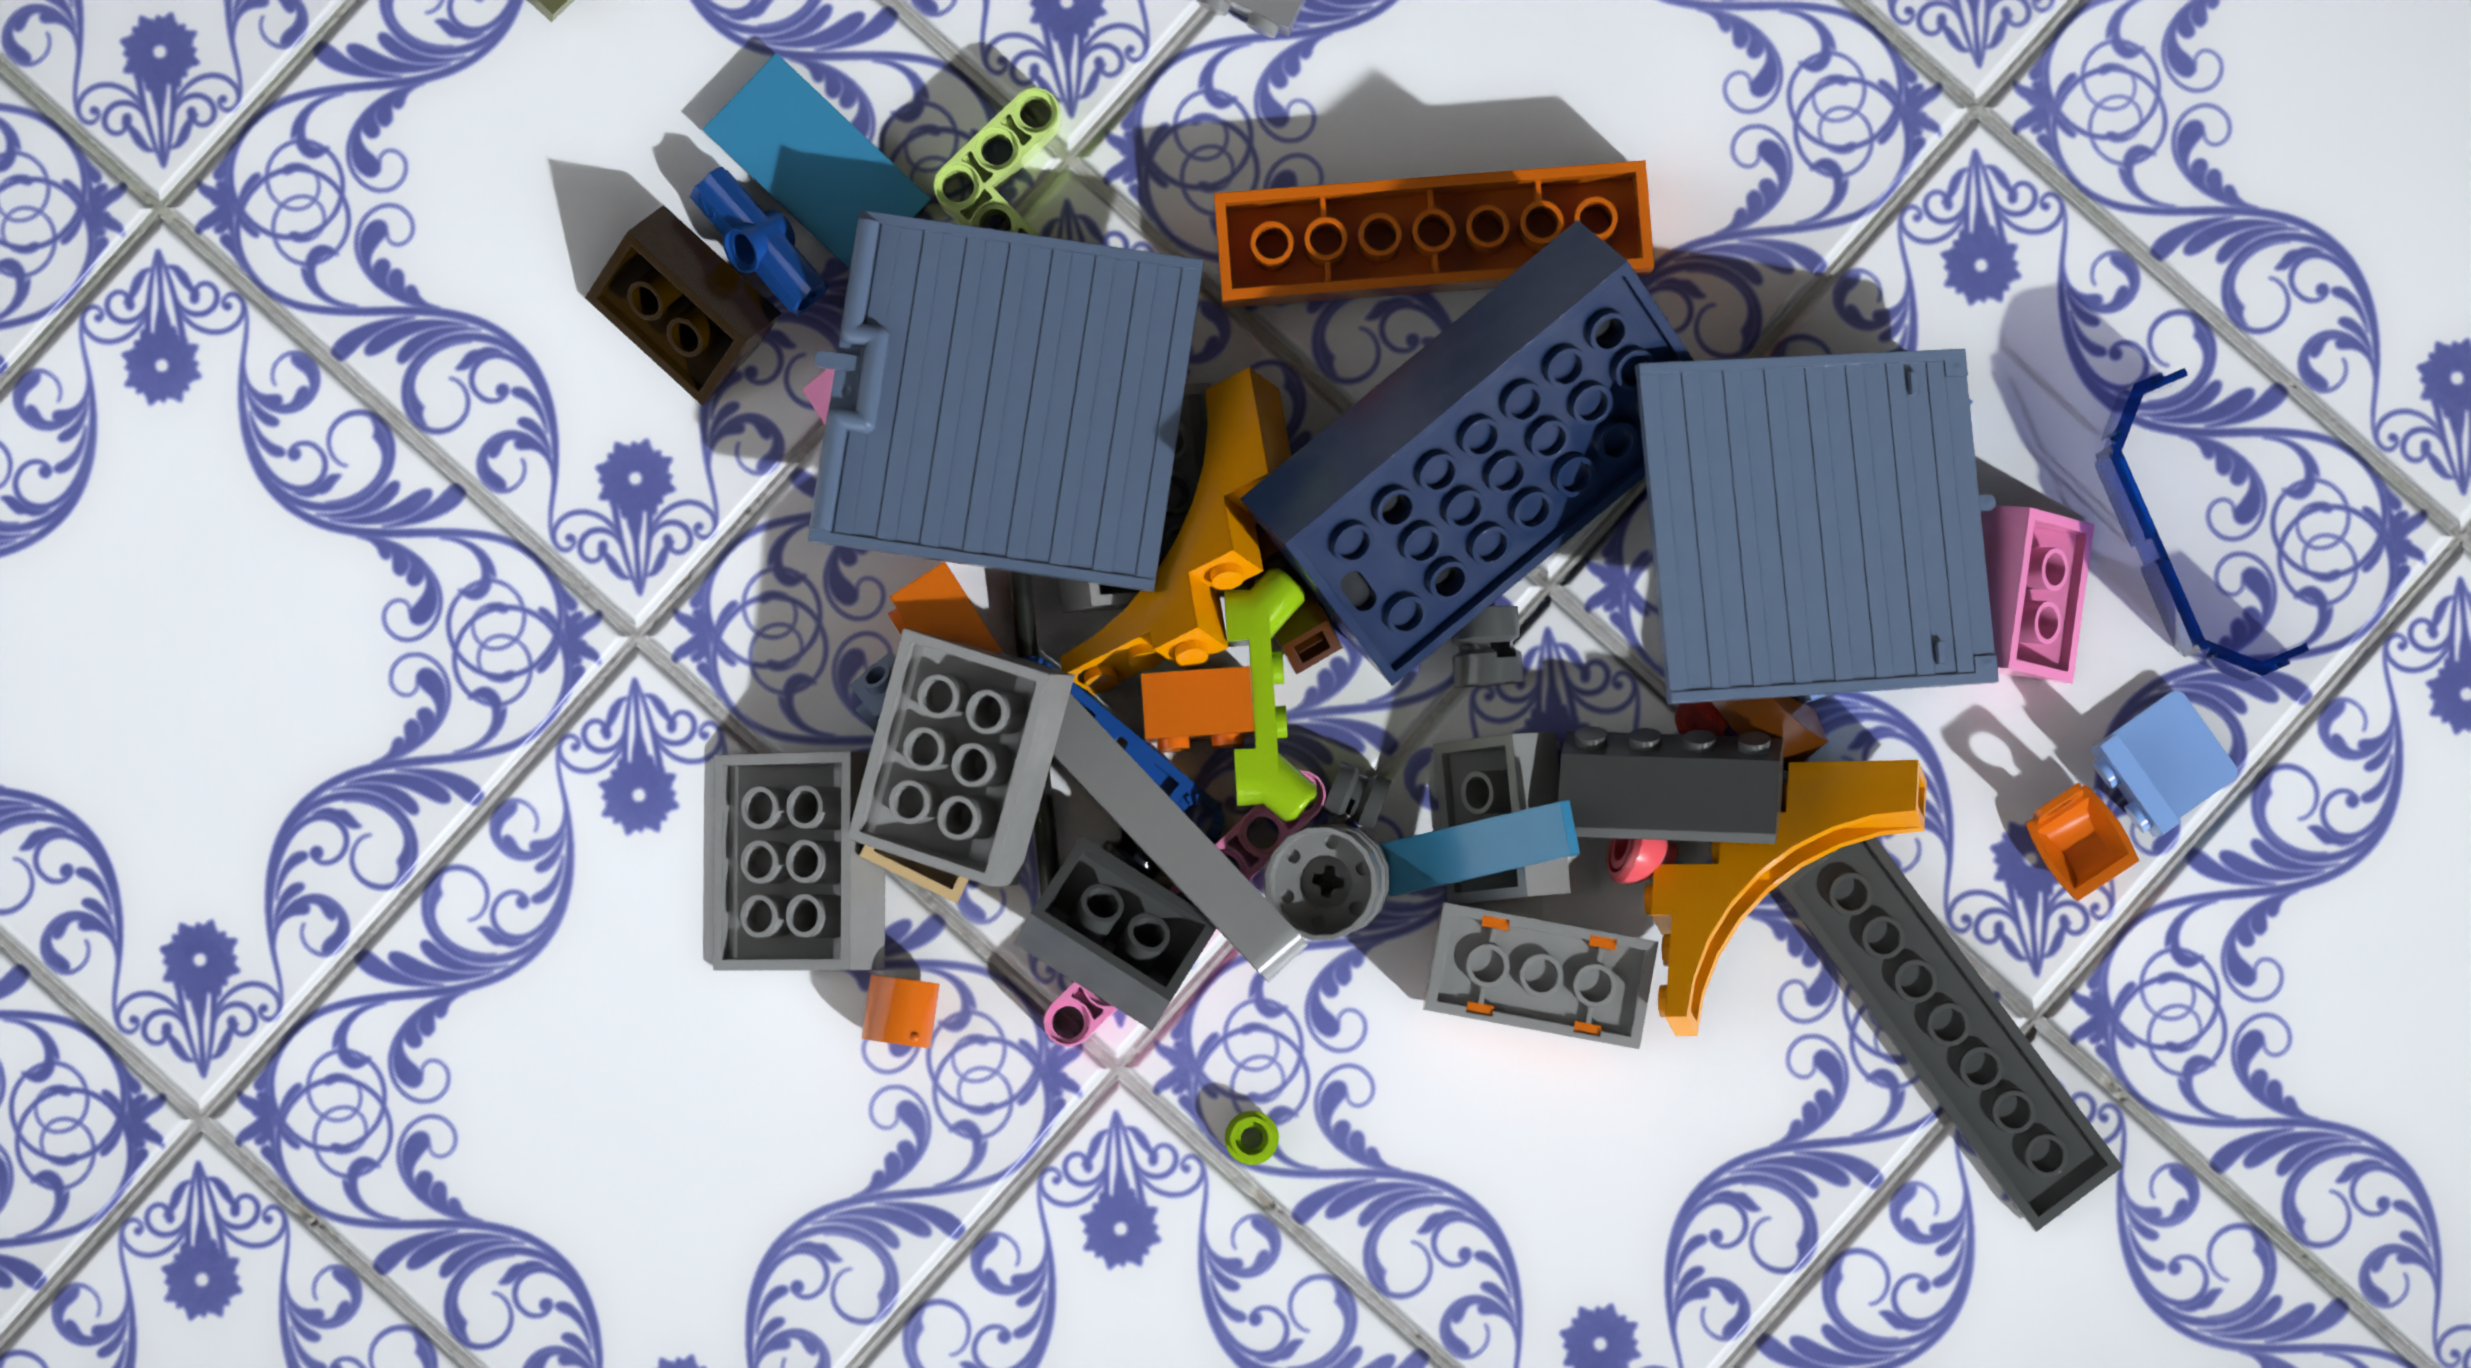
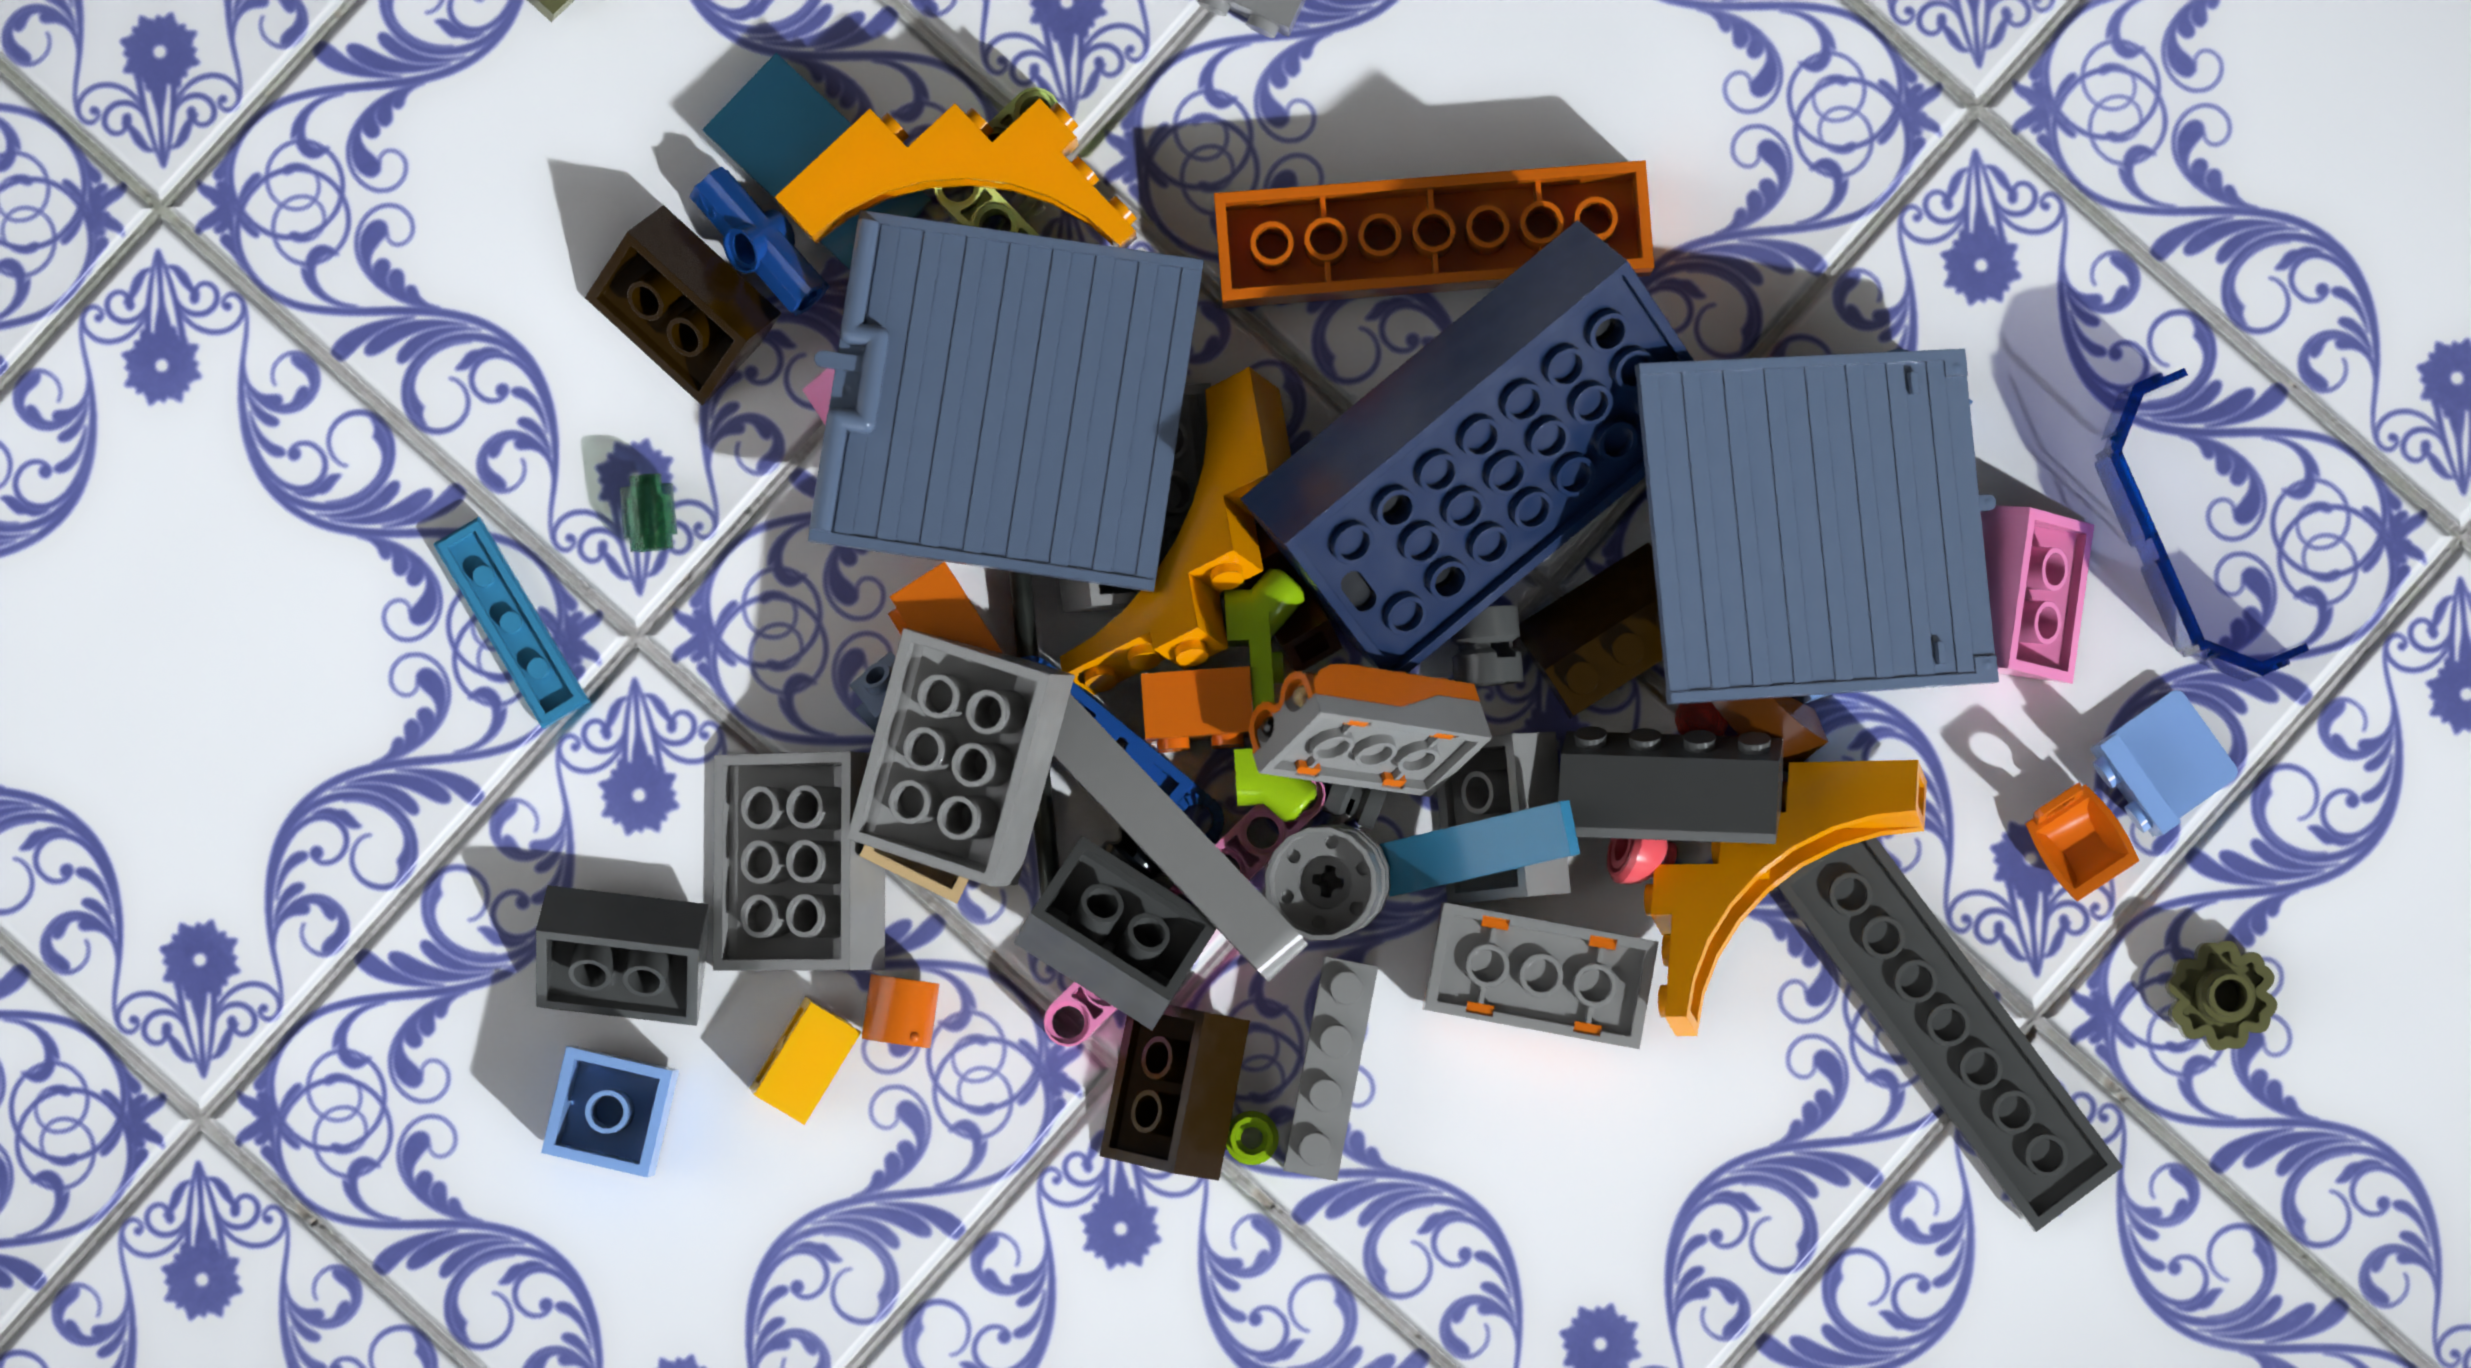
none -> dark azure tile [433,517,591,729]
none -> dark grey slope [536,885,709,1026]
none -> light blue brick [541,1046,679,1178]
none -> clear green brick [619,473,678,552]
none -> yellow hinge [749,996,861,1125]
none -> light orange arch [775,98,1137,248]
none -> dark brown slope [1099,1004,1250,1181]
none -> light grey piece [1249,664,1492,797]
none -> light grey brick [1283,956,1378,1181]
none -> dark brown slope [1518,542,1663,719]
none -> olive plant [2165,941,2278,1051]

